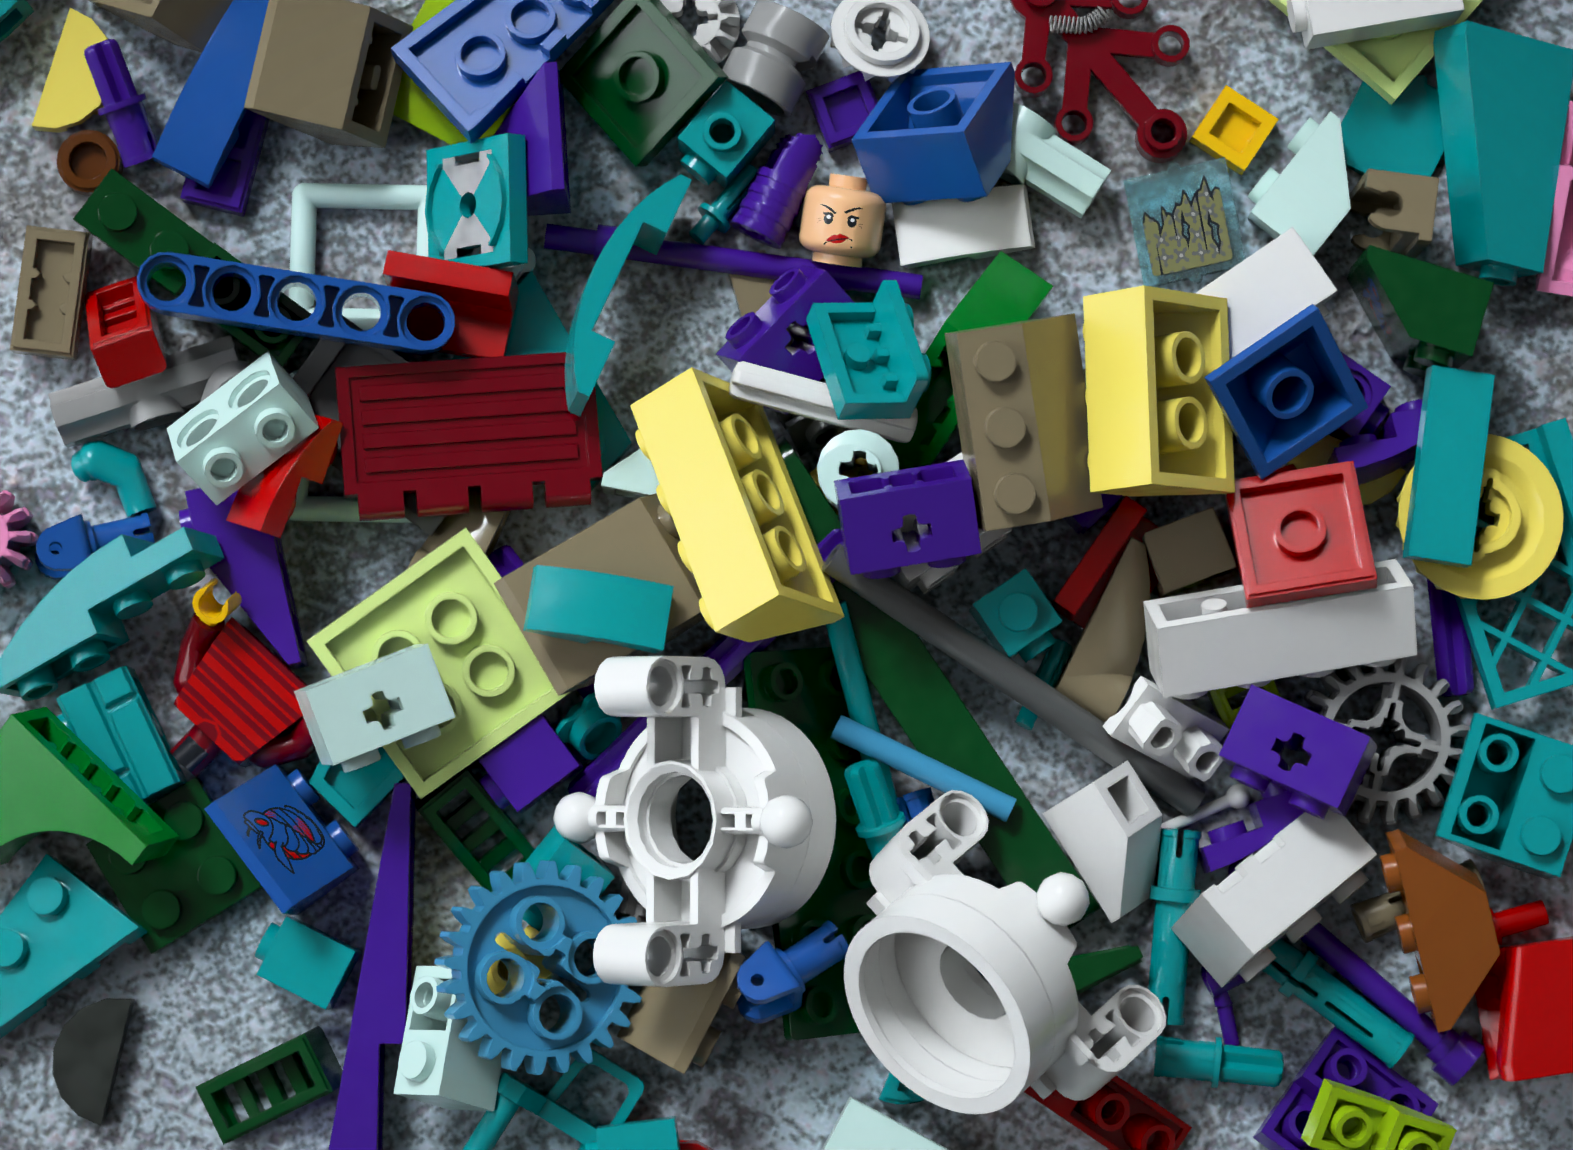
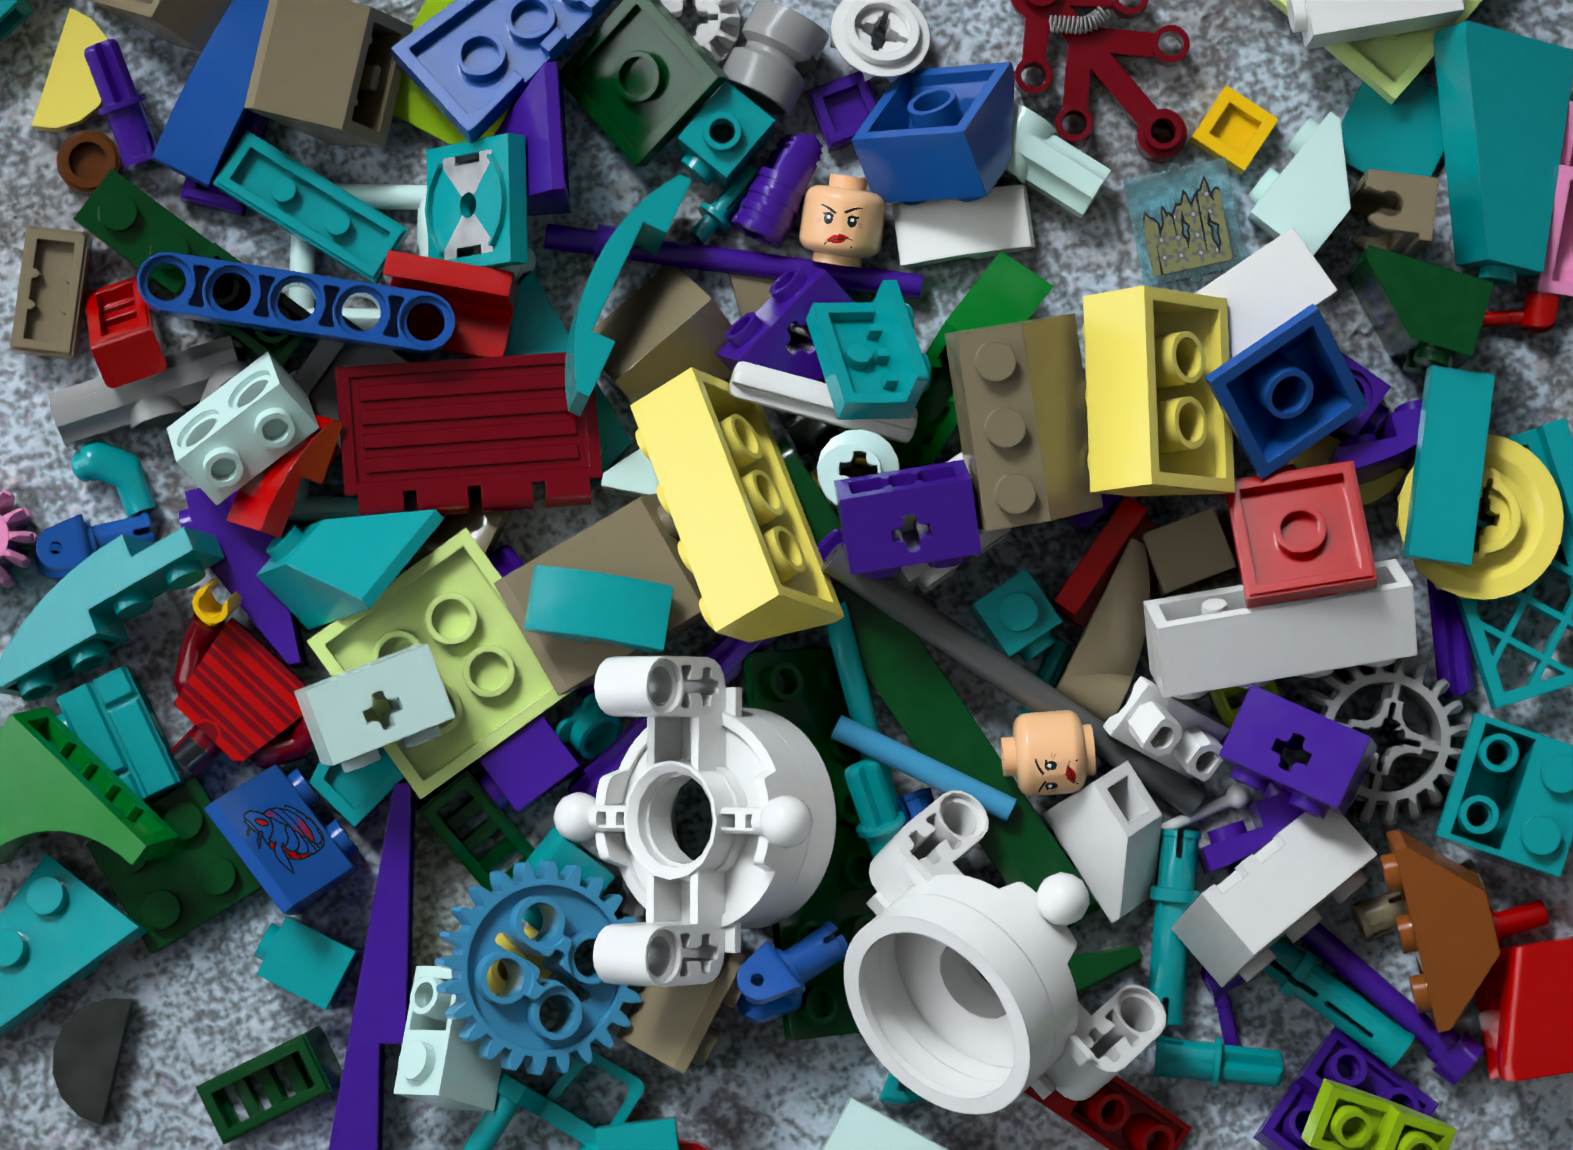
none -> teal tile [213,130,410,284]
none -> teal slope [256,509,444,630]
none -> dark tan slope [592,265,732,406]
none -> light nougat head [1000,710,1096,796]
none -> red hand [1481,292,1559,334]

